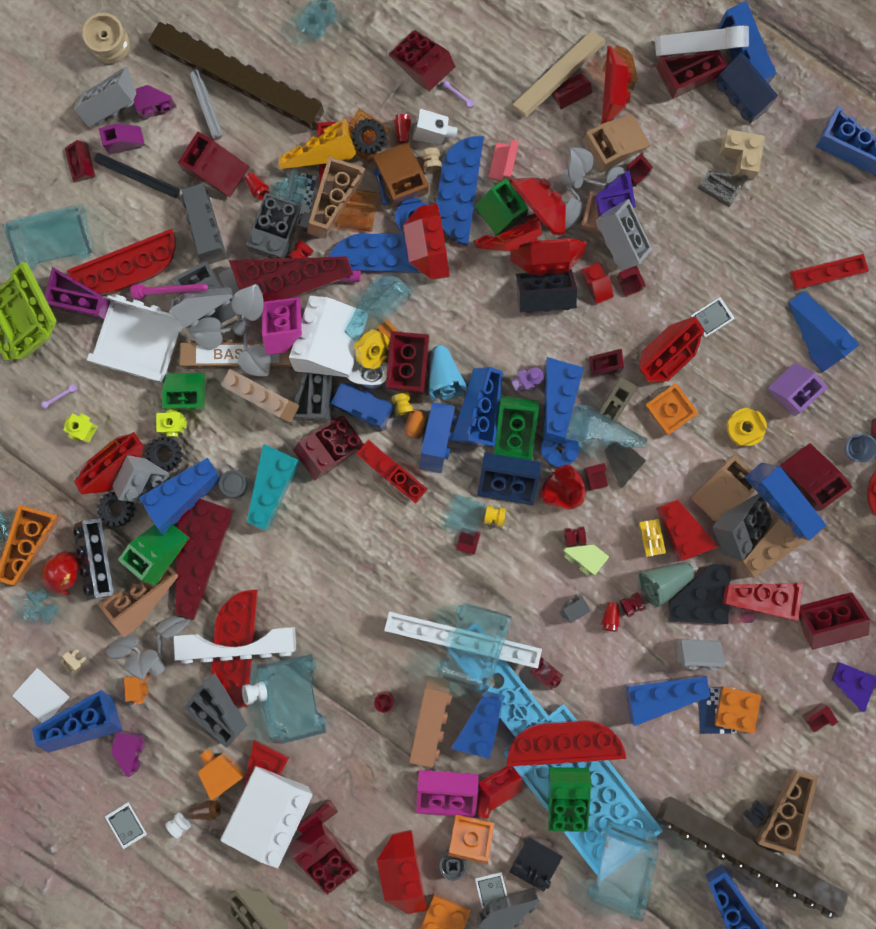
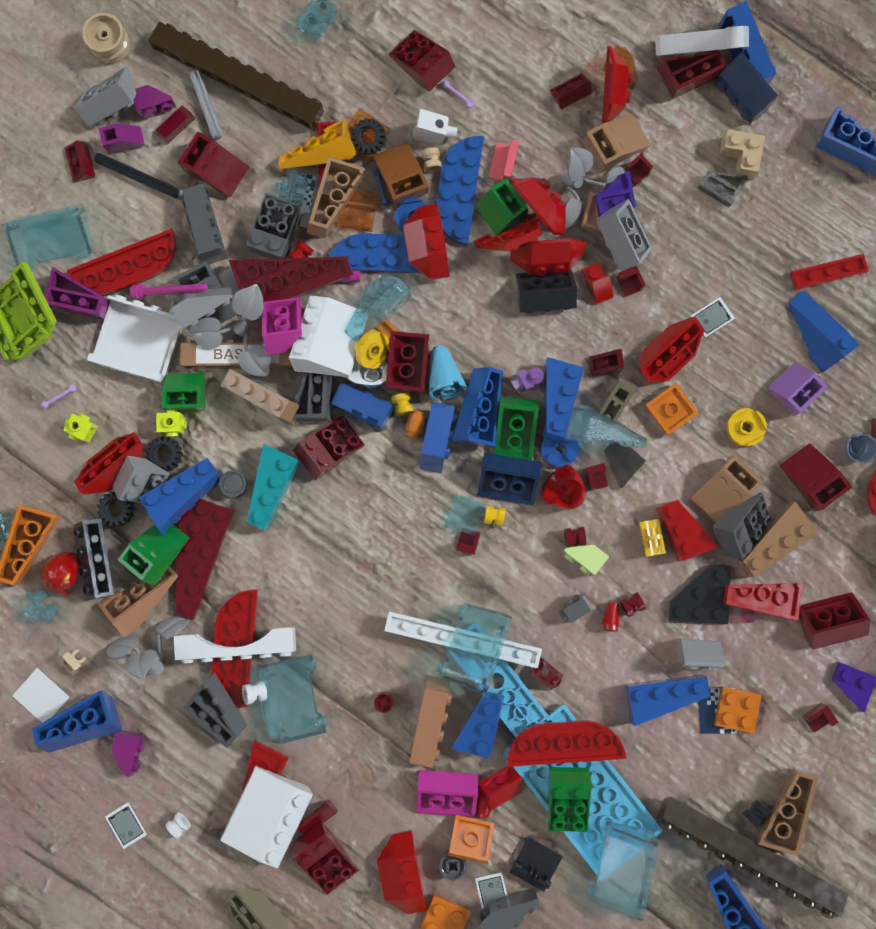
orange brick [124,674,149,704] -> none
reddish brown cone [189,800,221,820] -> none
orange torso [198,749,246,801] -> none
red cone [245,172,270,200] -> none
red slope [356,439,428,504] -> none
red cone [393,114,412,143] -> none
tan tile [513,31,605,117] -> none
sand green cone [638,562,694,608] -> none
blue wedge [745,462,826,541] -> none
none -> dark red slope [155,105,195,144]

